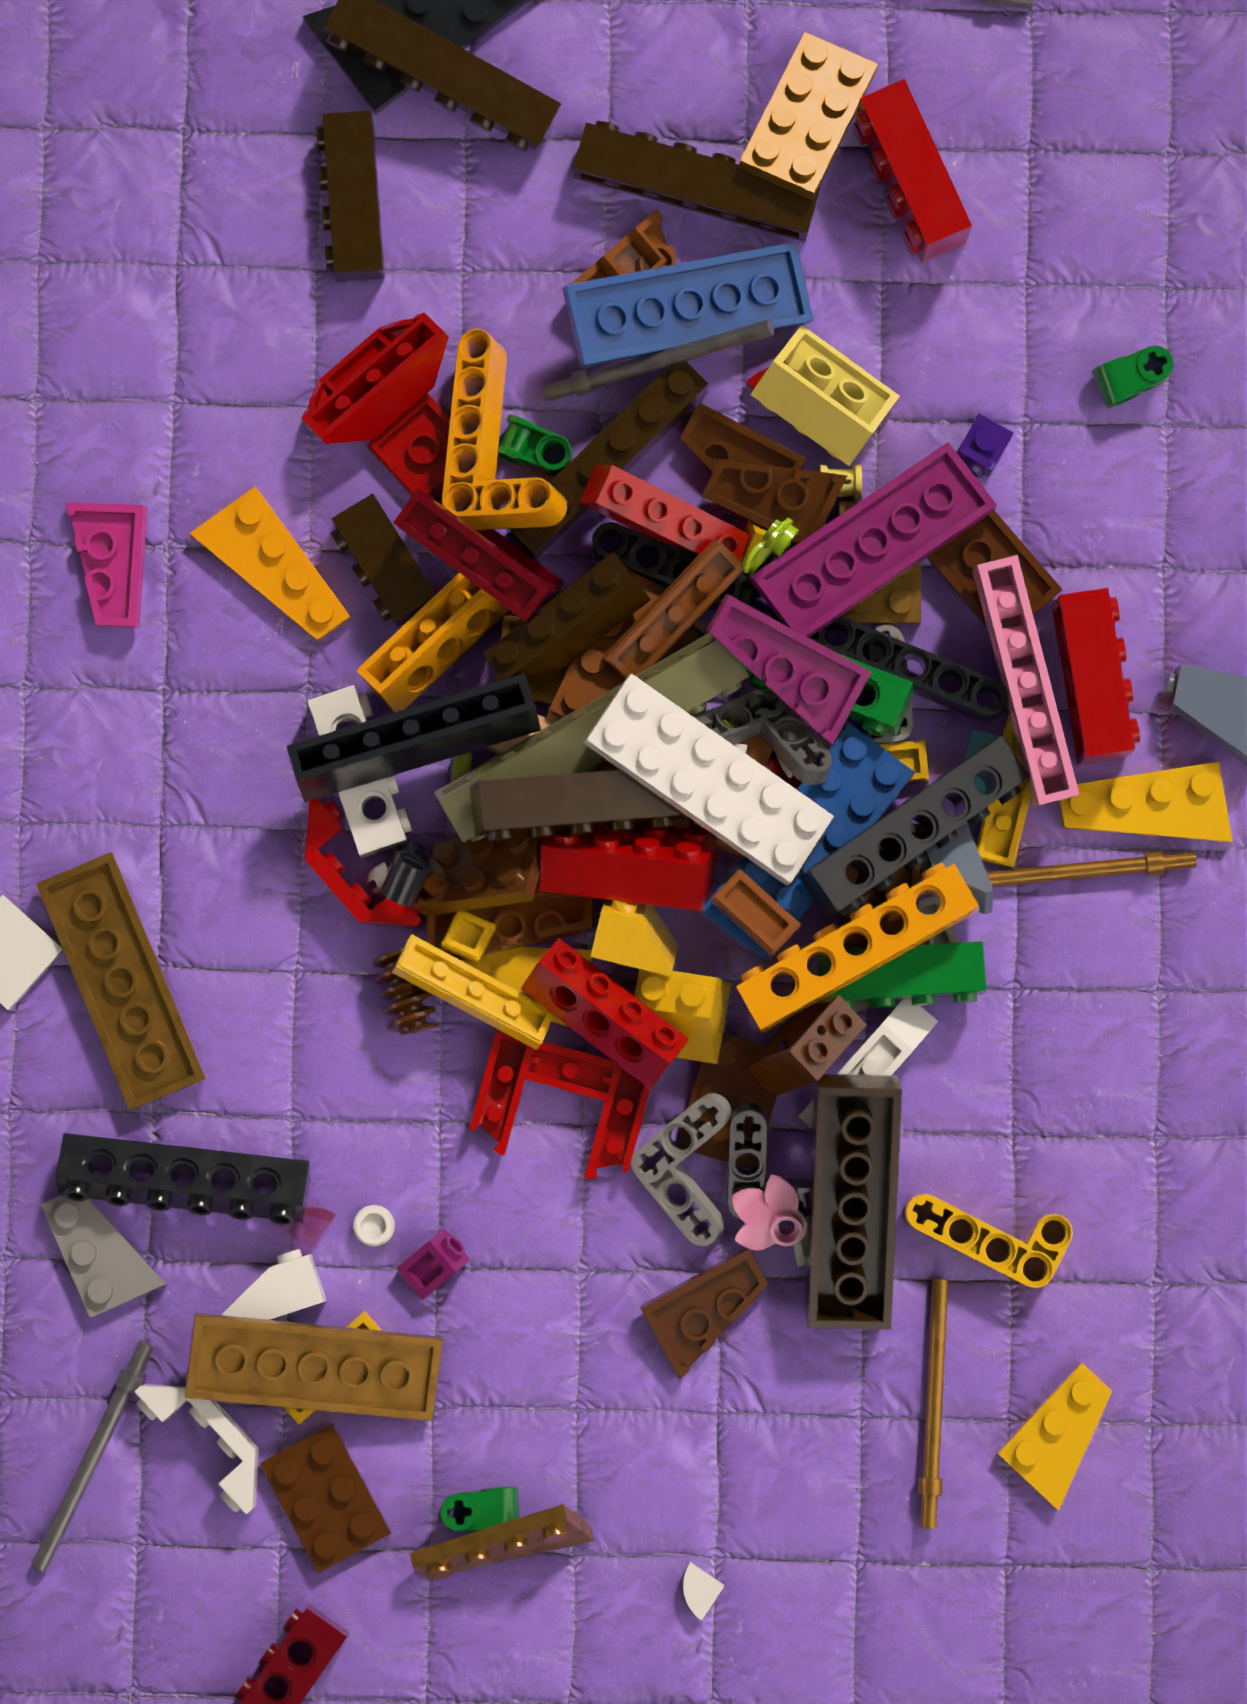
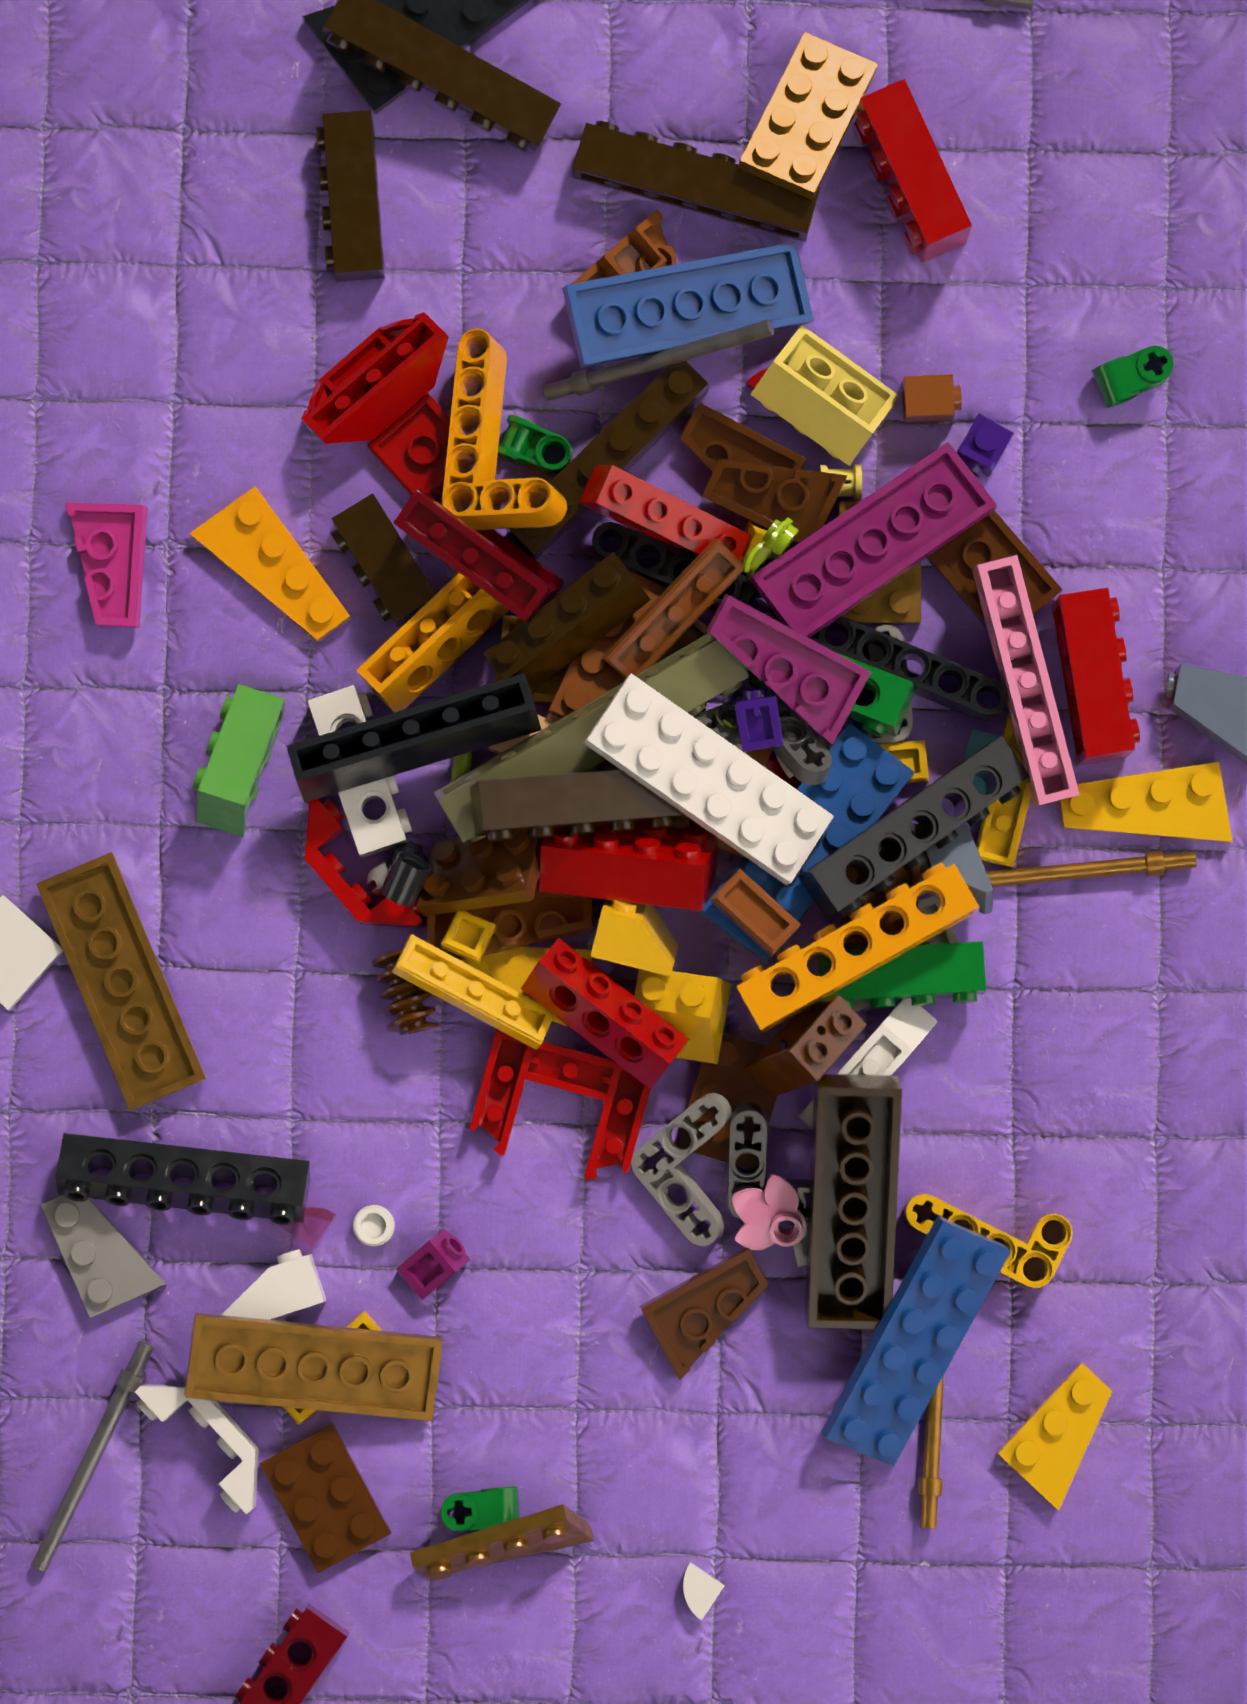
none -> bright green wedge [192,684,285,837]
none -> dark purple bracket [735,688,784,752]
none -> blue plate [821,1216,1011,1466]
none -> dark orange brick [901,374,962,424]

